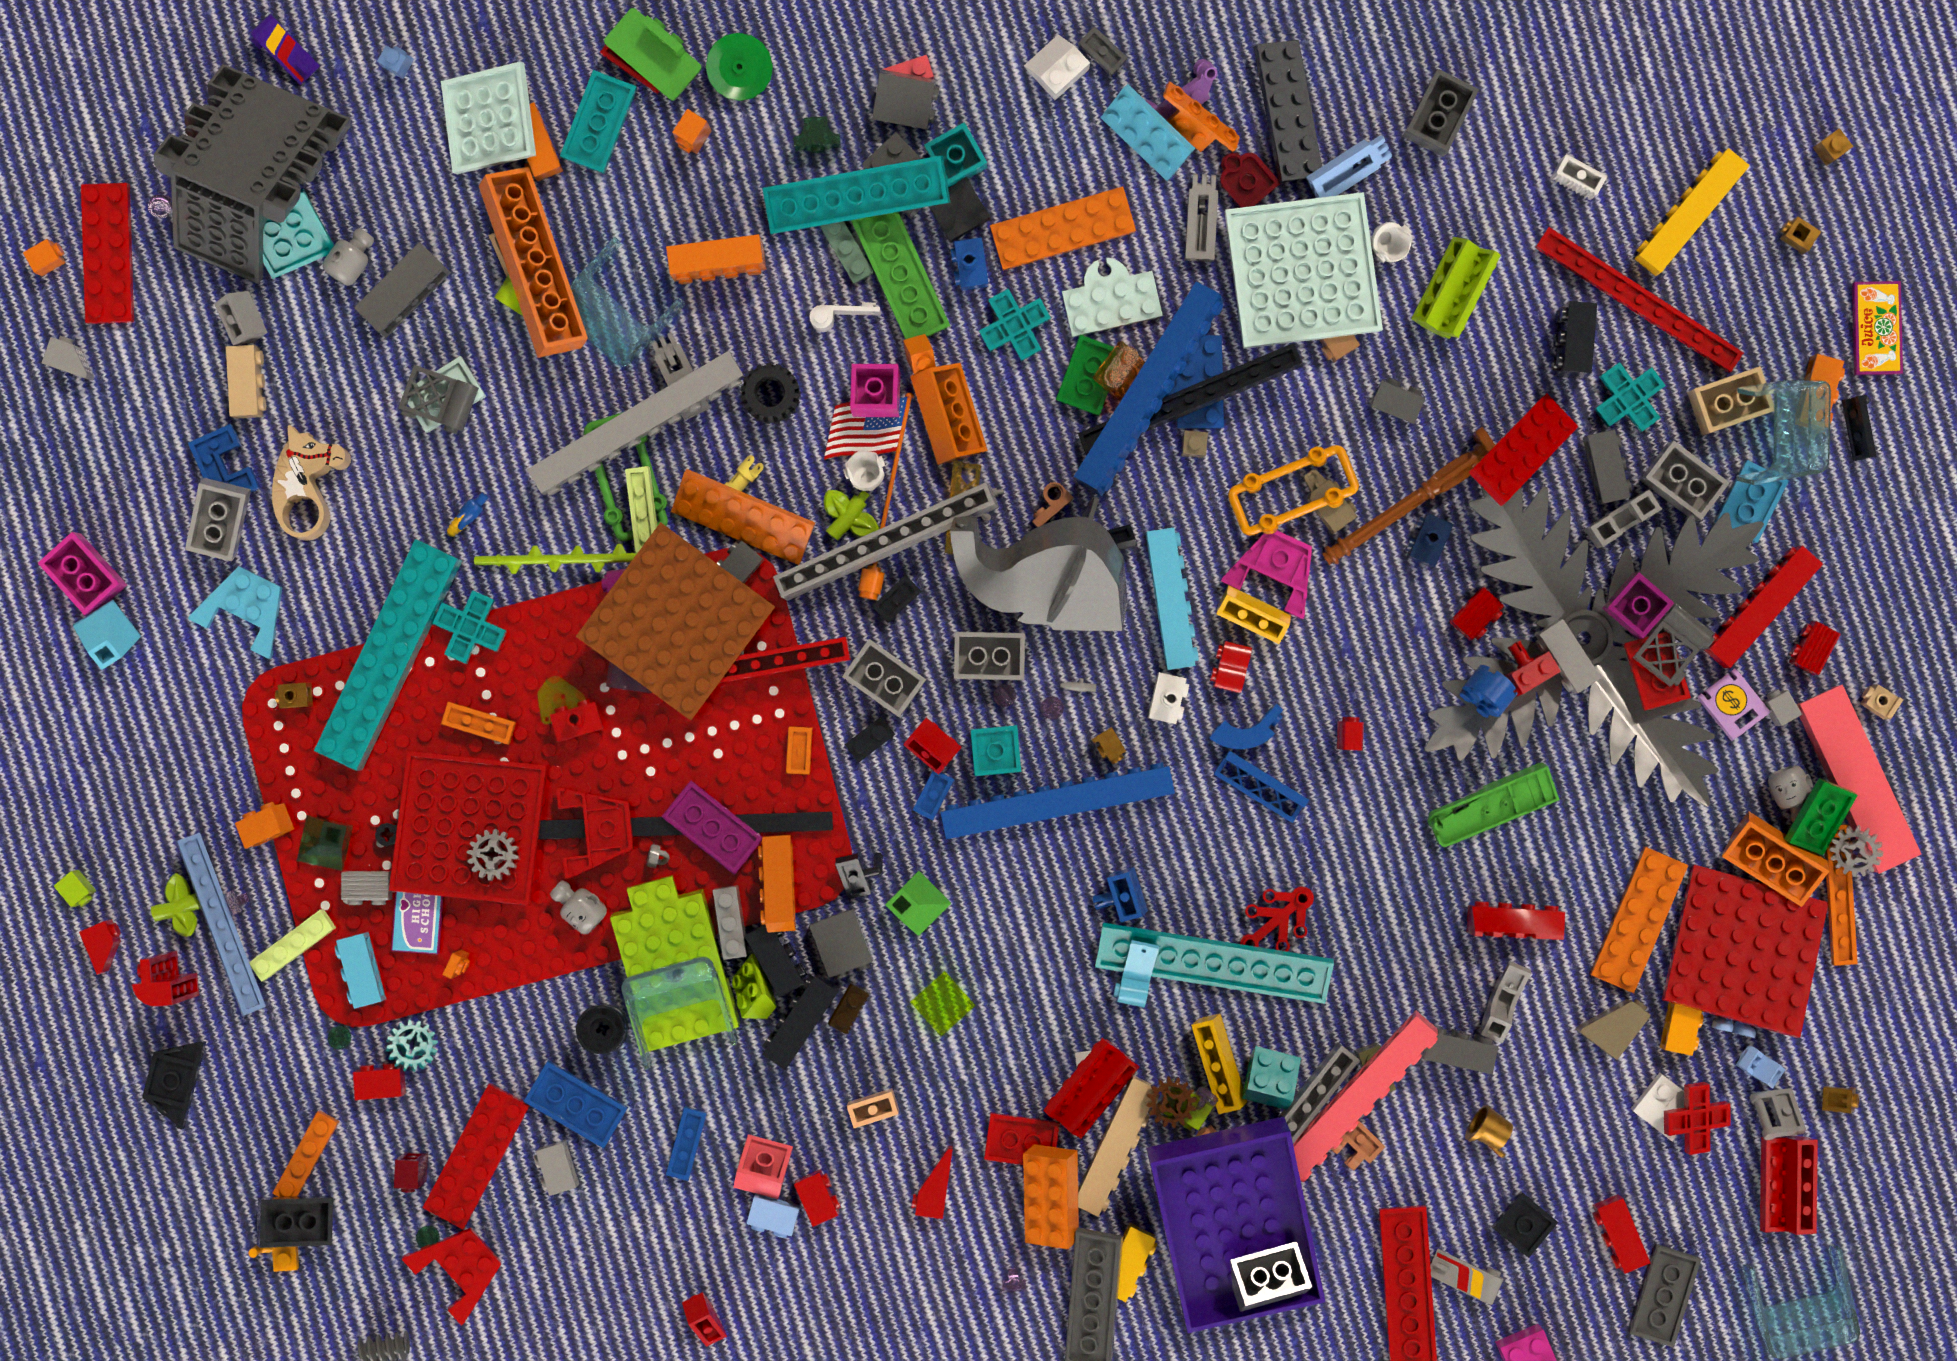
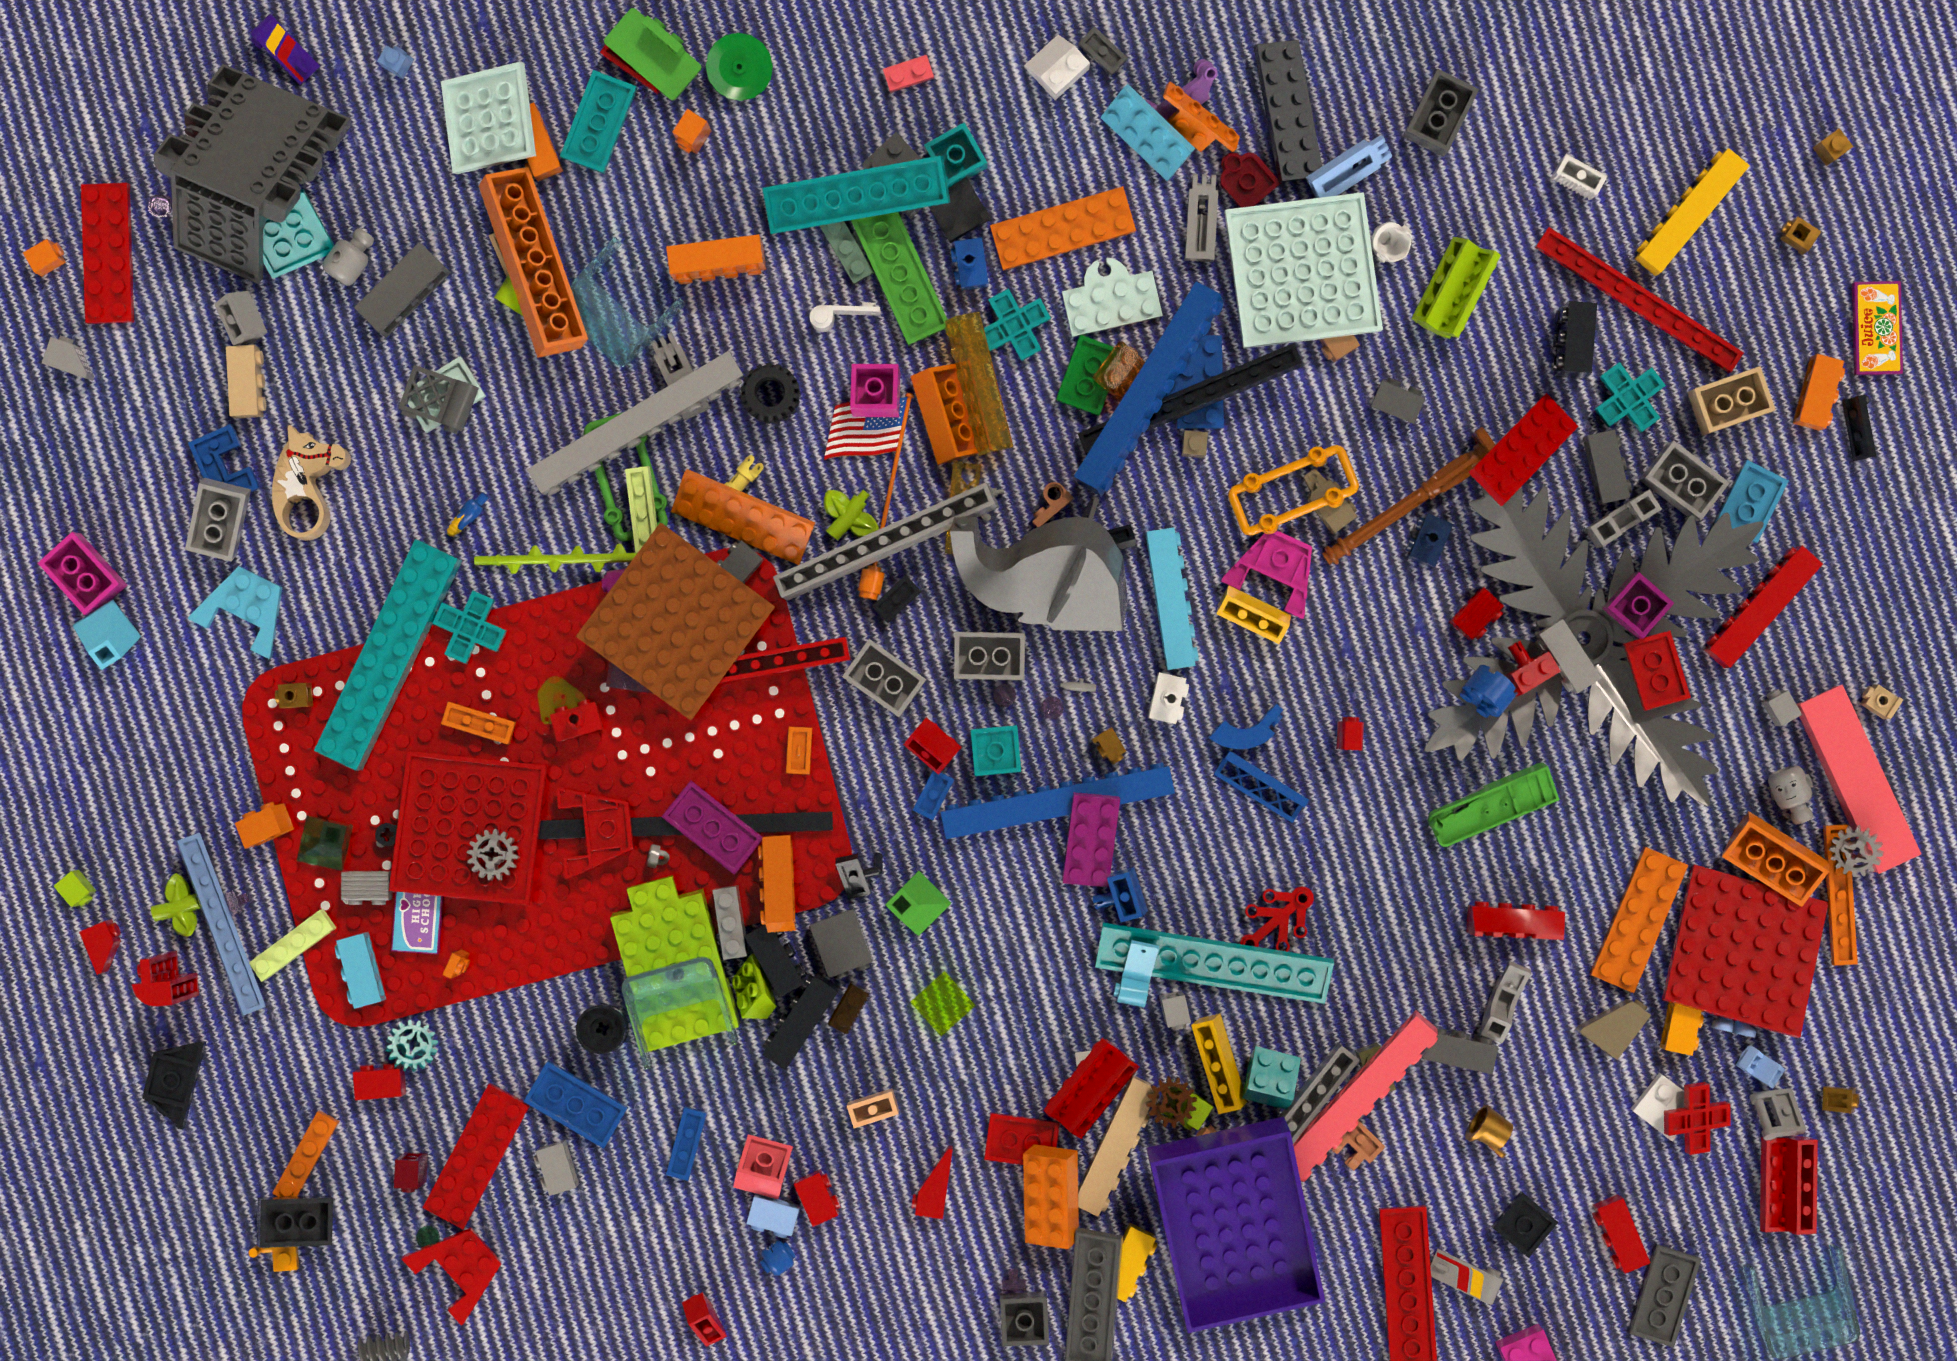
clear green plate [328,1026,352,1050] -> none
light grey piece [550,880,607,934] -> none
clear green brick [793,116,841,153] -> none
white cap [843,451,885,491] -> none
black plate [844,716,896,763] -> none
dark grey brick [872,69,940,129] -> none
orange brick [903,334,936,374] -> none
tile [1195,1087,1218,1111] -> none
red brick [1210,641,1252,694] -> none
dark grey slope [1230,1242,1312,1312] -> none
dark grey piece [1632,603,1714,687] -> none
lavender container [1697,668,1770,741] -> none
clear light blue windscreen [1737,380,1831,485] -> none
green plate [1784,778,1858,855] -> none
red brick [1789,621,1841,676] -> none
none -> blue head [760,1241,796,1276]
none -> clear yellow brick [945,312,1013,456]
none -> dark grey brick [1000,1291,1049,1347]
none -> magenta plate [1062,792,1120,887]
none -> light grey brick [1159,991,1191,1030]

